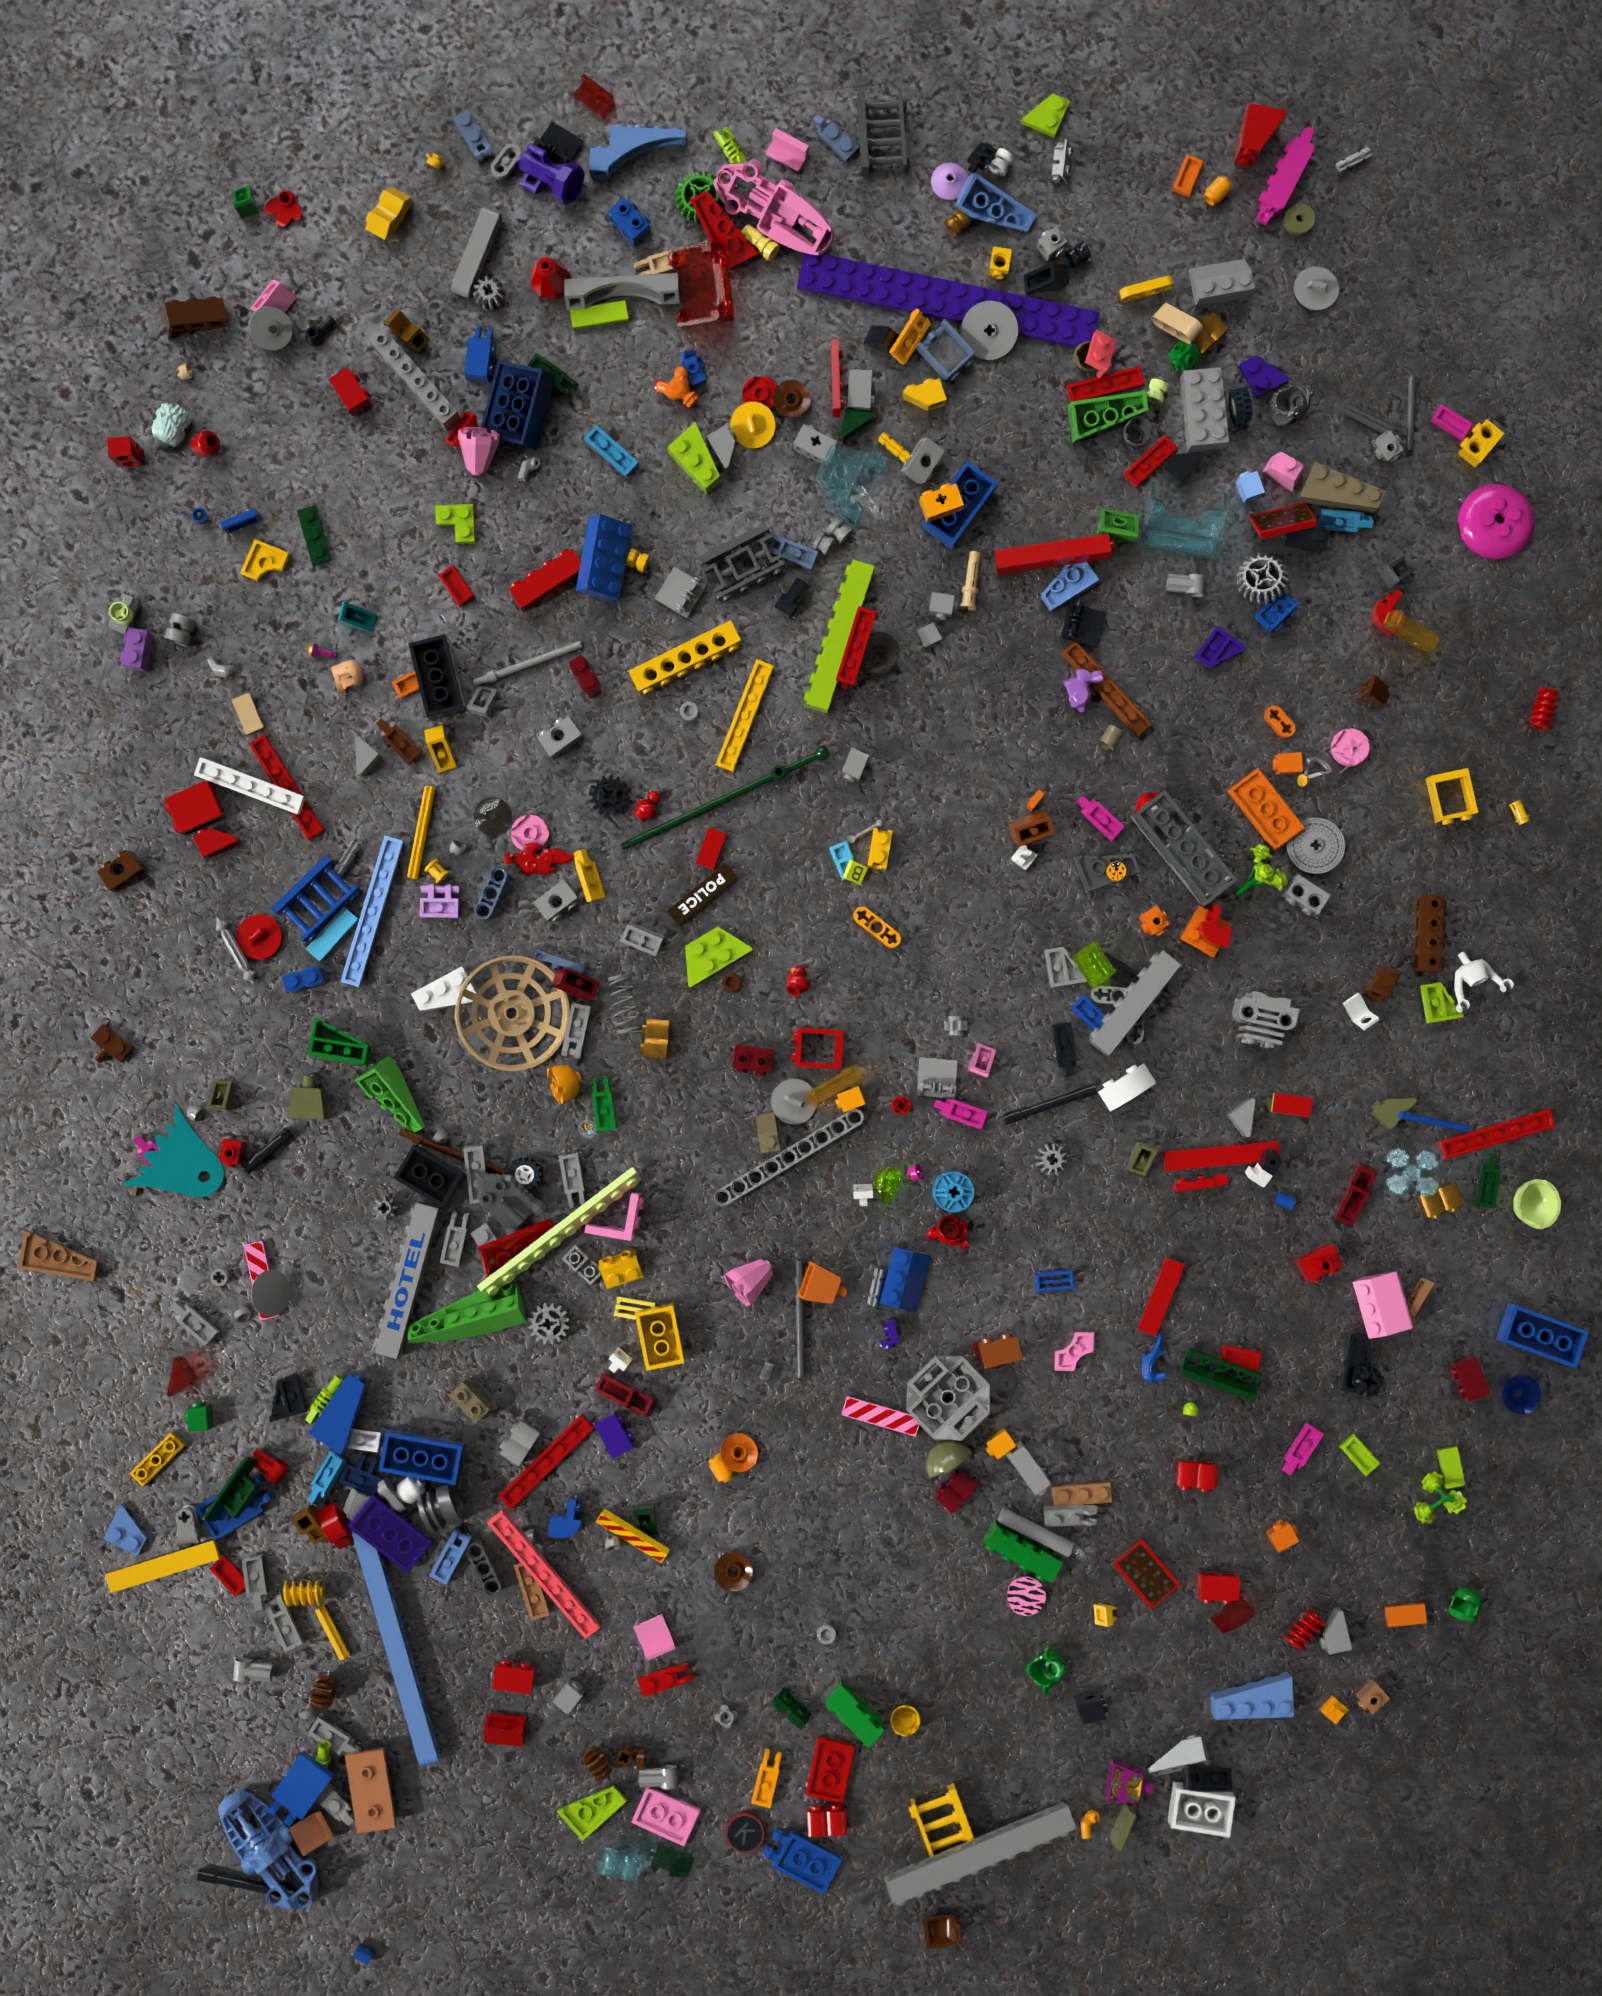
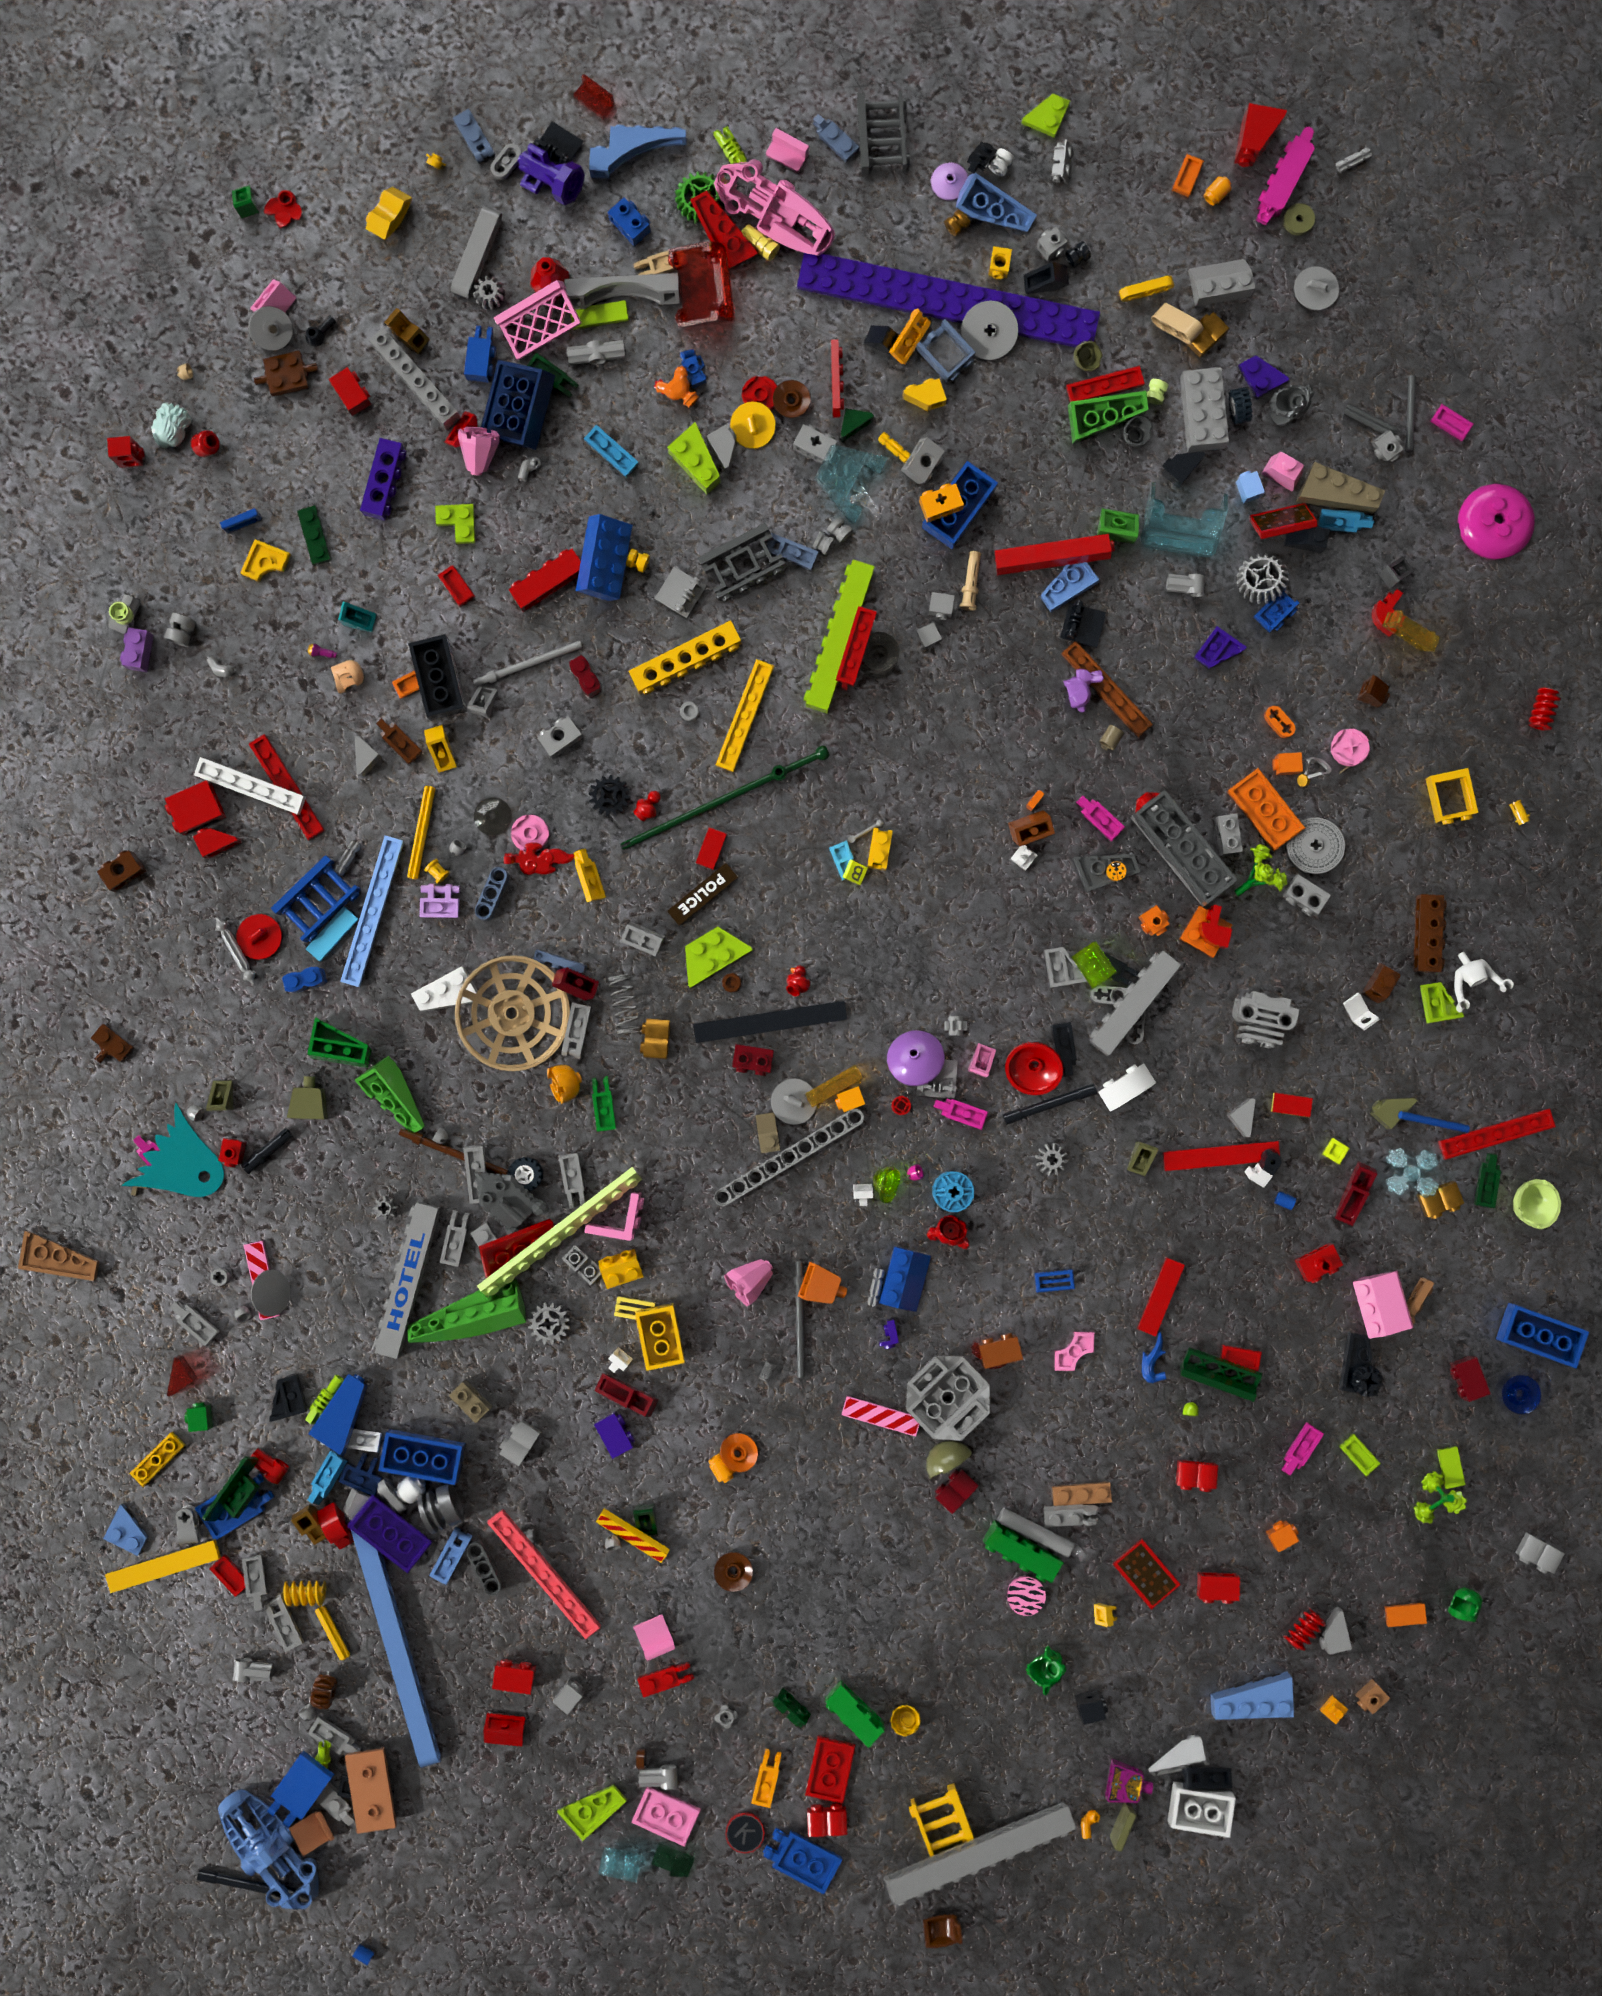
reddish brown wedge [163,296,227,340] -> none
blue hinge [192,508,207,524] -> none
tan tile [232,693,265,736] -> none
black brick [394,1144,466,1208] -> none
red tile [498,1414,595,1510] -> none
medium nougat plate [514,1562,551,1621] -> none
light grey brick [533,879,579,922] -> none
blue brick [548,1496,583,1538] -> none
clear tile [578,1119,597,1138] -> none
reddish brown gear [581,1746,612,1782] -> none
reddish brown gear [614,1742,637,1768] -> none
black piece [774,578,810,618] -> none
red window [792,1028,844,1069] -> none
light grey tile [817,1623,836,1645] -> none
light grey slope [842,748,869,783] -> none
light grey brick [848,369,875,412] -> none
light orange beam [853,907,901,948] -> none
light orange brick [985,1428,1016,1460] -> none
light grey window [1006,1440,1051,1496] -> none
blue tile [1070,994,1105,1030] -> none
coral bracket [1085,330,1116,378] -> none
red tile [1123,435,1178,488] -> none
green brick [1167,341,1202,371] -> none
red hinge [1172,1174,1229,1192] -> none
clear red slope [1210,1594,1256,1634] -> none
yellow brick [1458,419,1505,467] -> none
none -> reddish brown plate [254,350,319,397]
none -> dark purple brick [360,438,406,521]
none -> bright pink fence [494,280,582,360]
none -> light grey piece [567,340,626,365]
none -> black tile [693,1001,847,1043]
none -> medium lavender dish [887,1030,945,1086]
none -> red dish [1005,1042,1063,1095]
none -> light grey brick [1214,814,1243,857]
none -> neon yellow tile [1322,1138,1350,1165]
none -> light grey brick [1515,1532,1565,1574]

